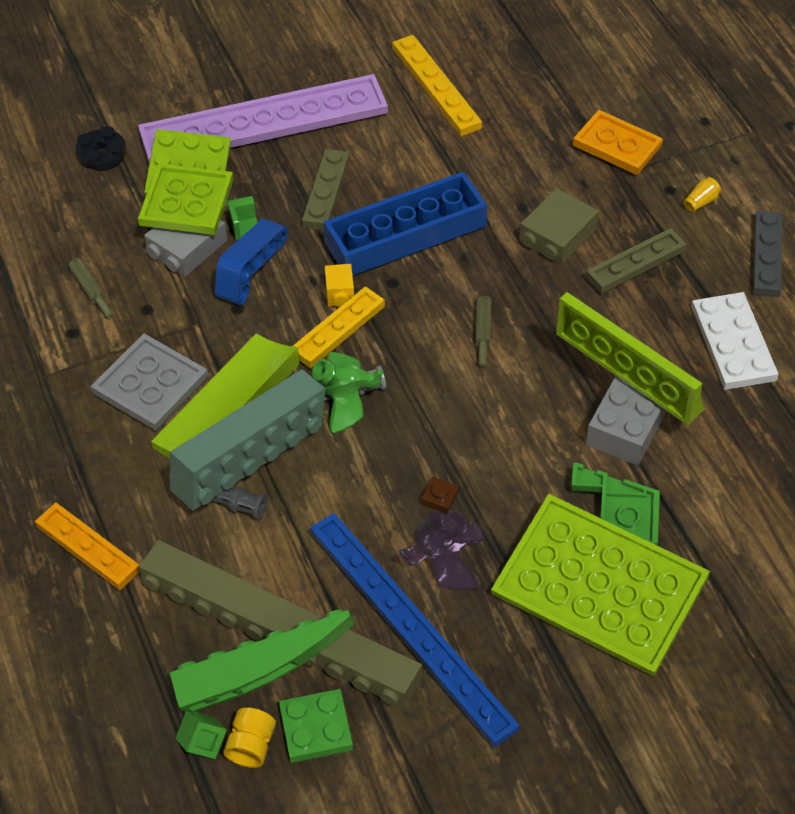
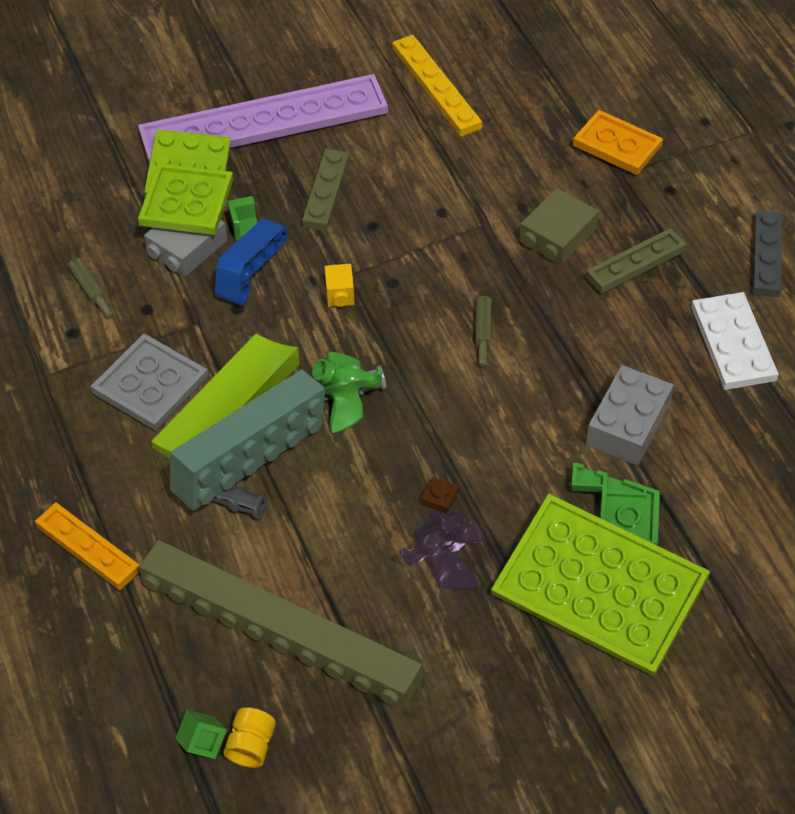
black plate [76,126,127,171] -> none
bright green slope [170,610,355,713] -> none
bright green plate [279,689,353,763] -> none
yellow plate [293,286,385,369] -> none
blue plate [310,513,520,748] -> none
blue brick [323,171,487,276] -> none
lime arch [556,292,706,425] -> none
yellow cone [683,177,721,213] -> none

